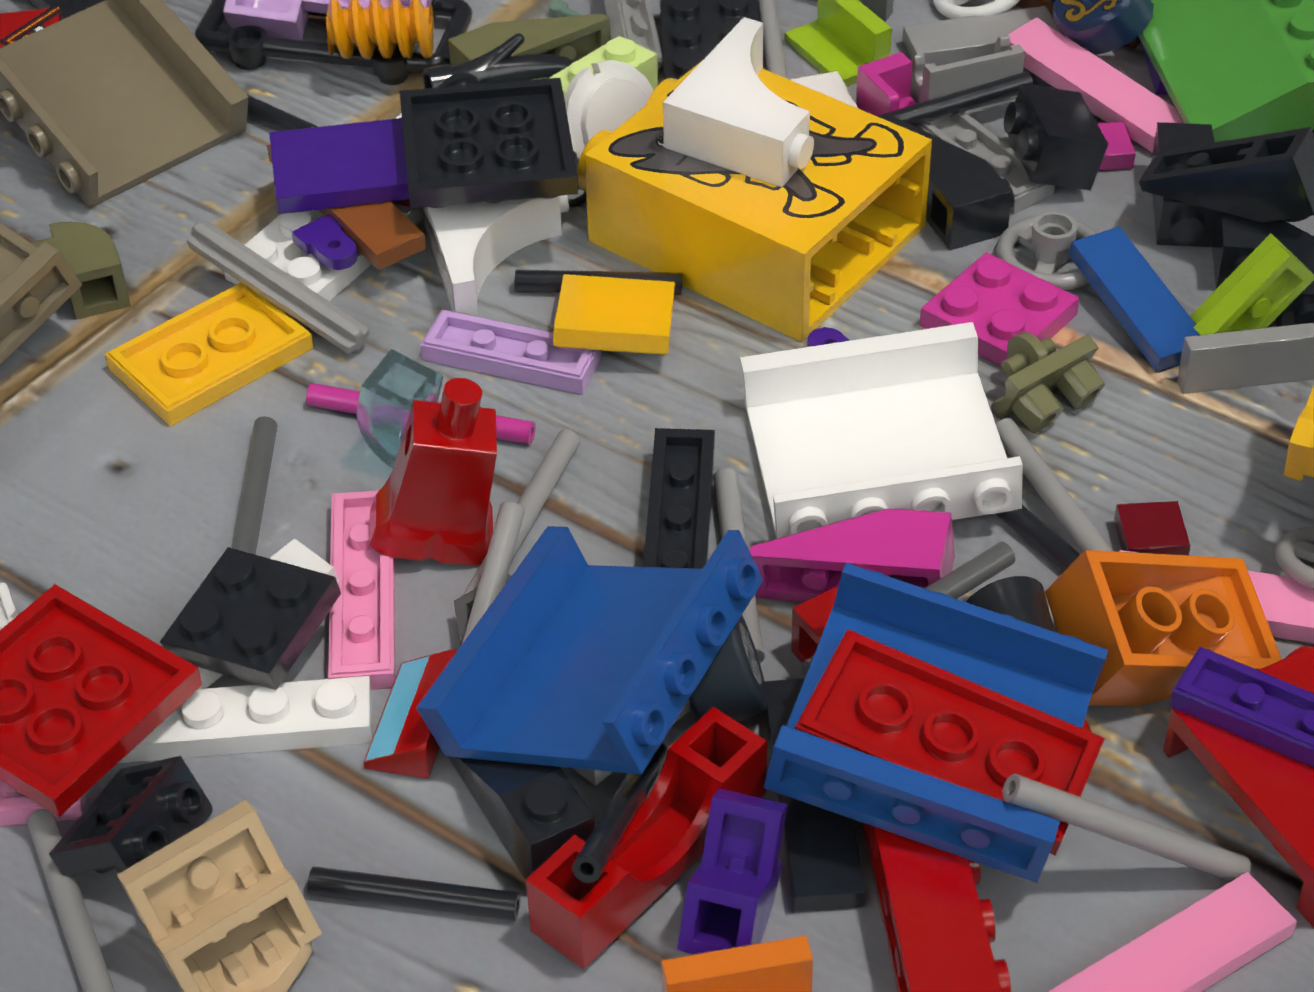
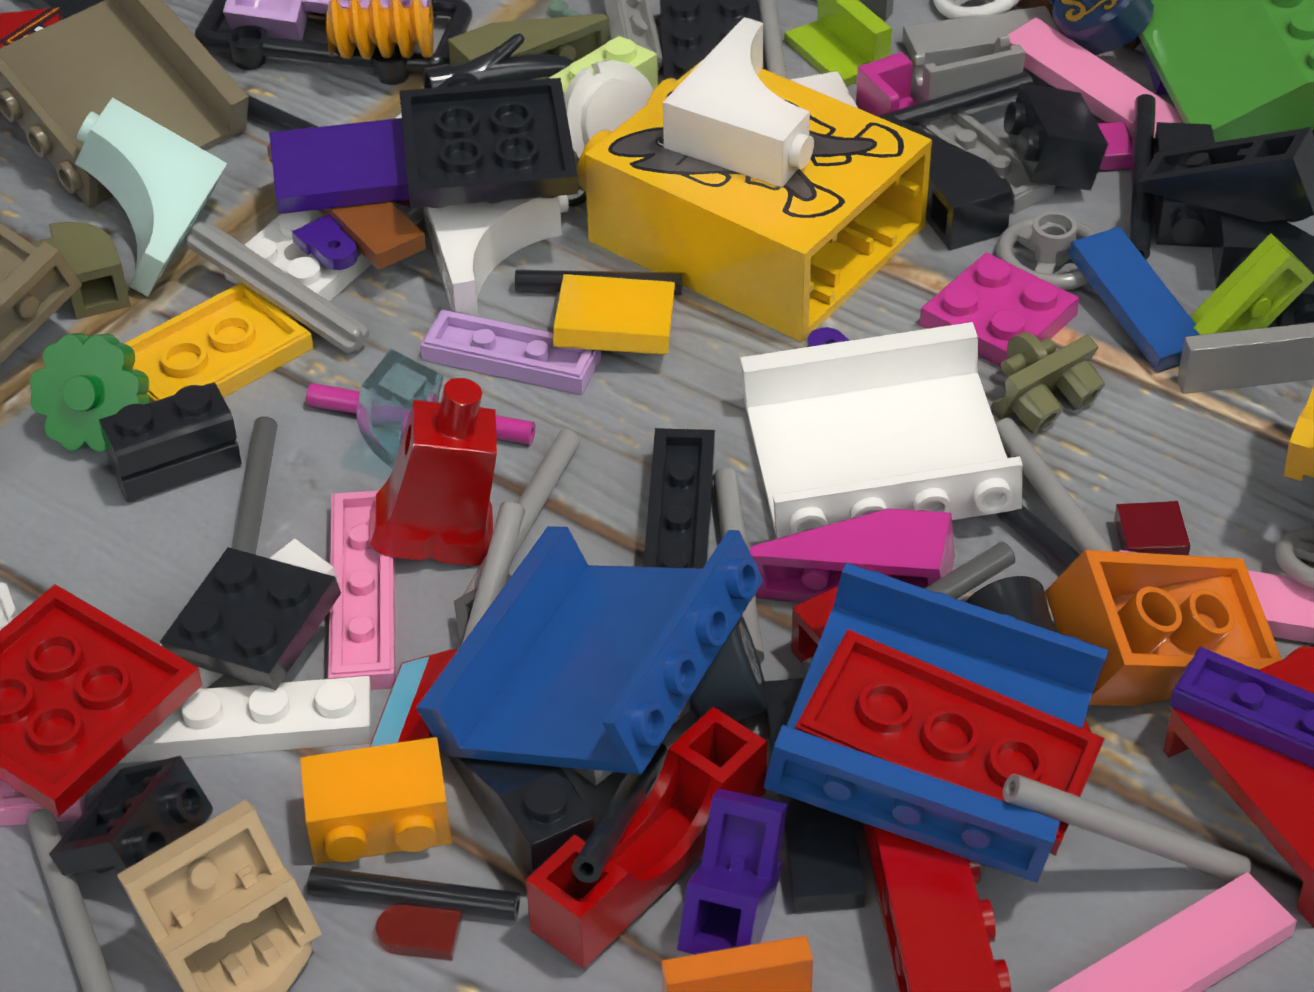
none -> green plant [30,333,150,452]
none -> light aqua arch [75,97,227,297]
none -> black brick [98,382,242,502]
none -> light orange brick [300,737,452,865]
none -> clear red piece [376,905,463,961]
none -> black piece [1128,94,1156,260]

